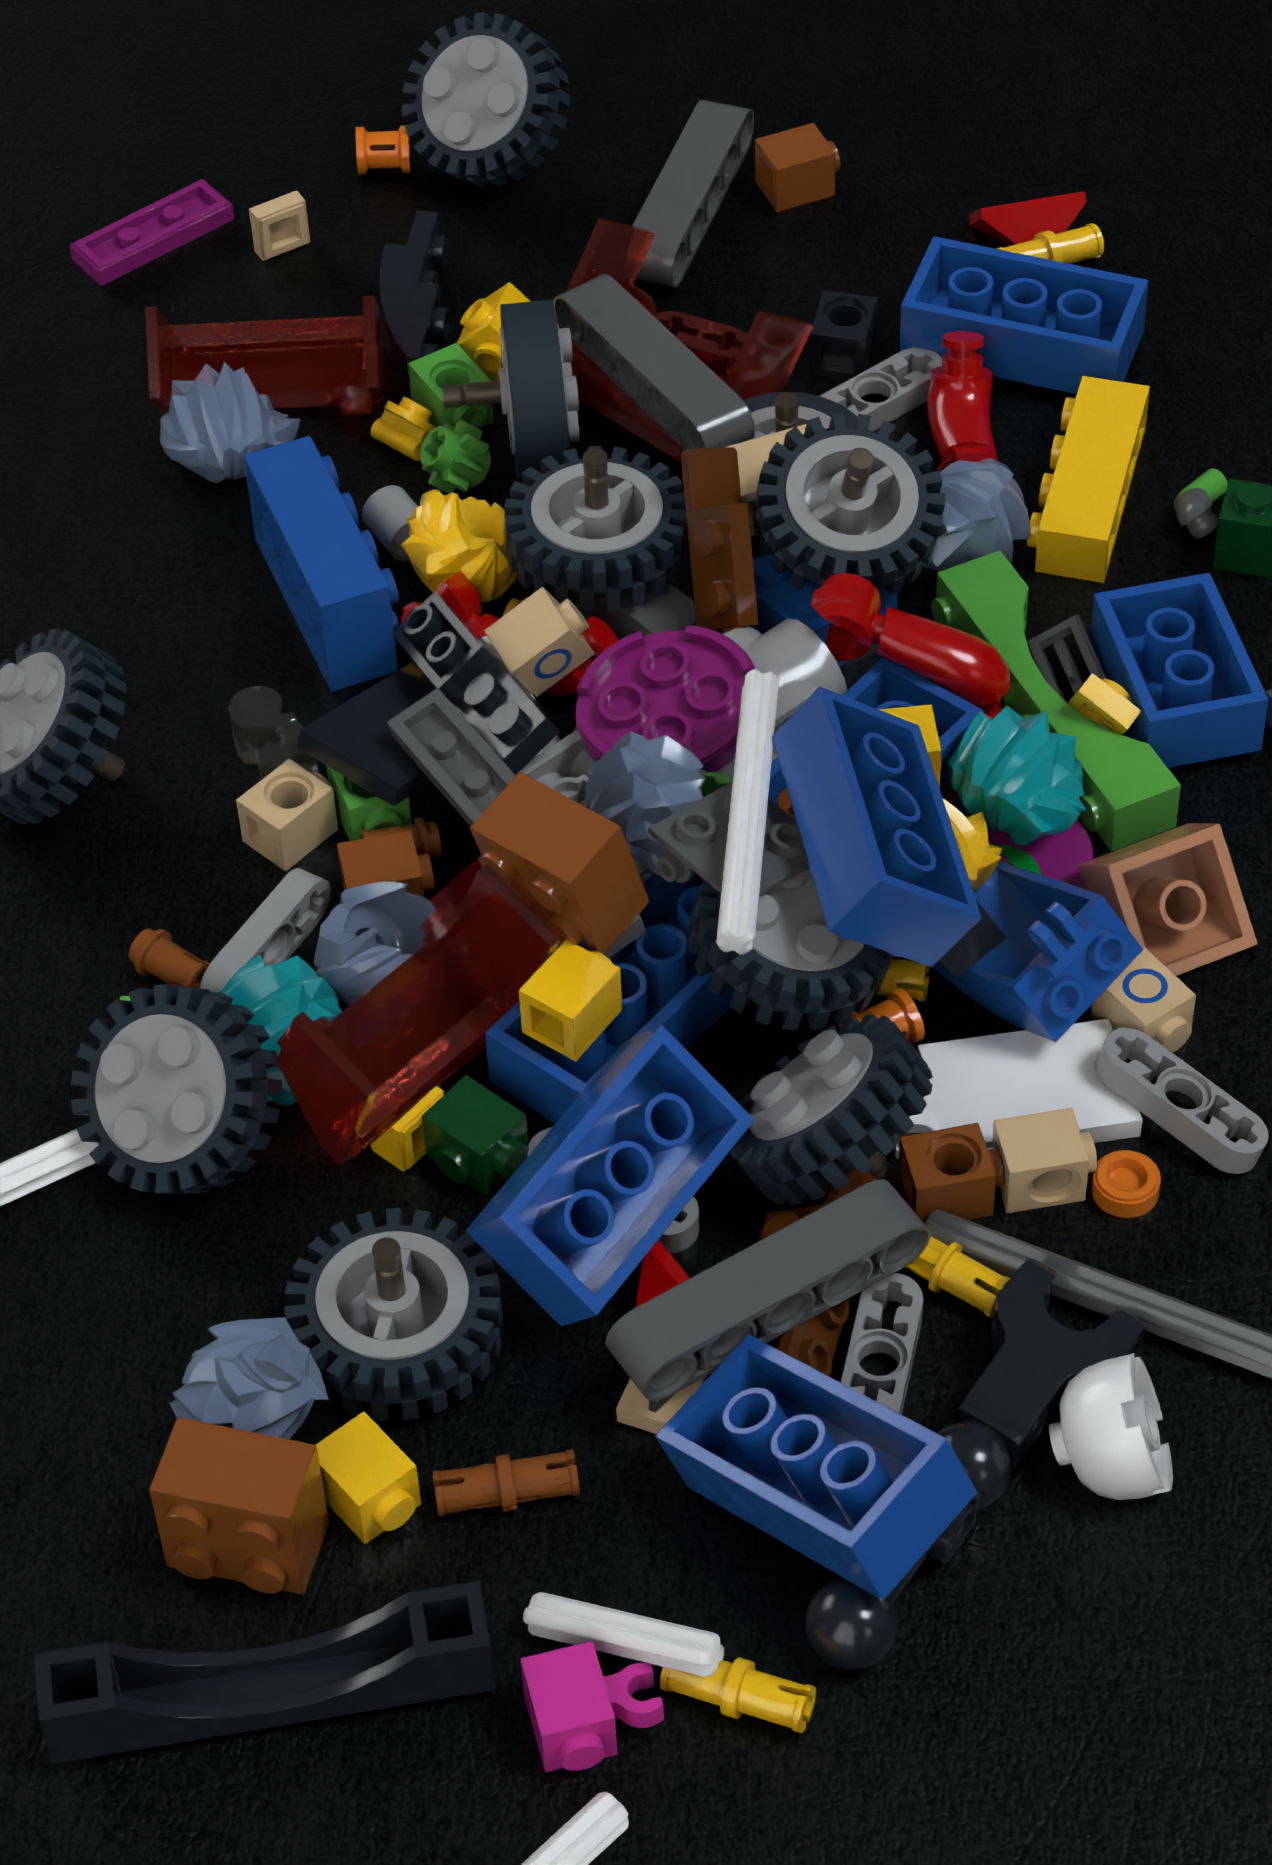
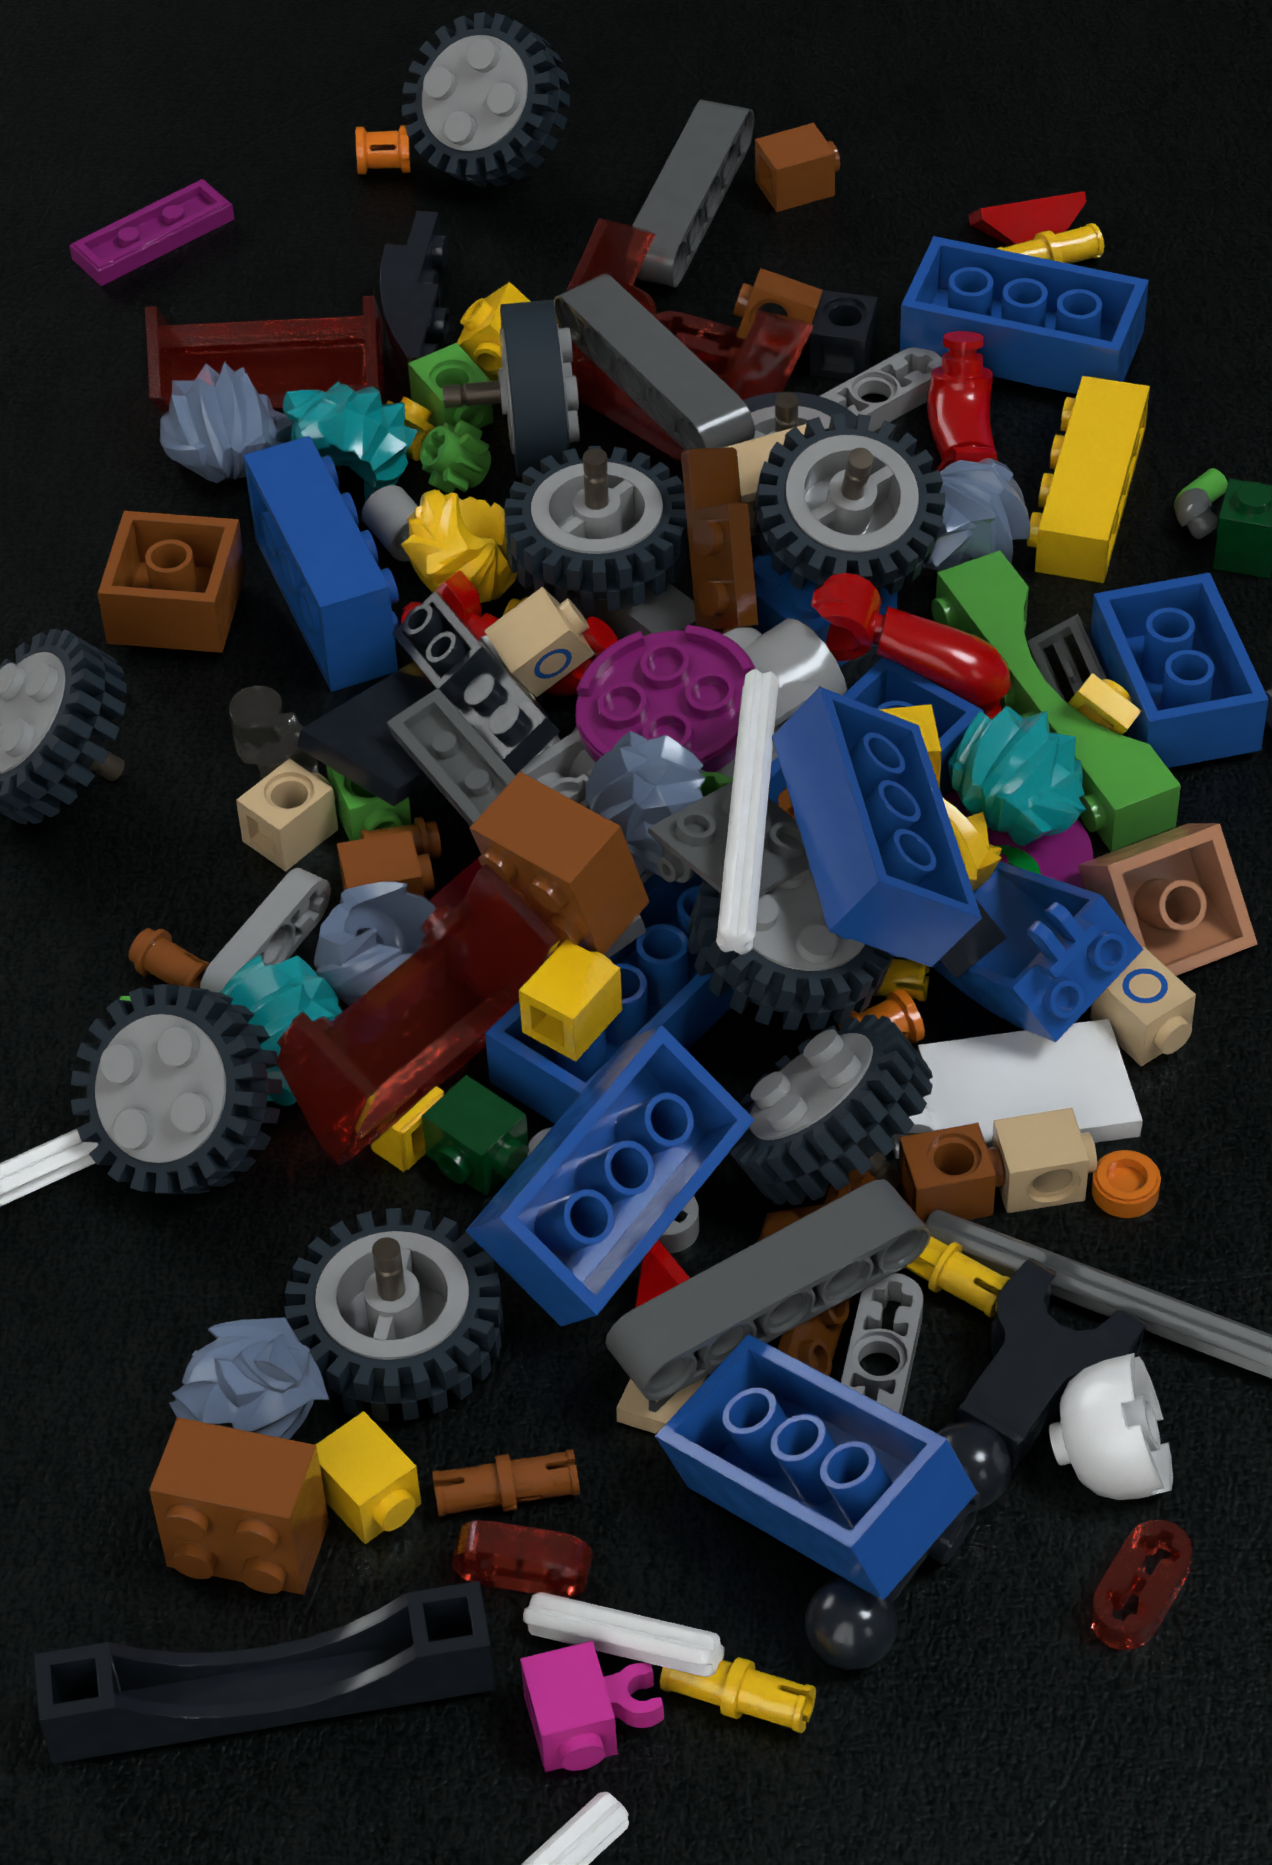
tan tile [249,190,310,261] -> none
light grey beam [1095,1028,1269,1174] -> none
none -> dark orange brick [98,511,246,653]
none -> teal hair [283,381,418,502]
none -> clear red beam [451,1520,593,1598]
none -> dark orange brick [732,268,823,358]
none -> clear red beam [1091,1520,1192,1650]

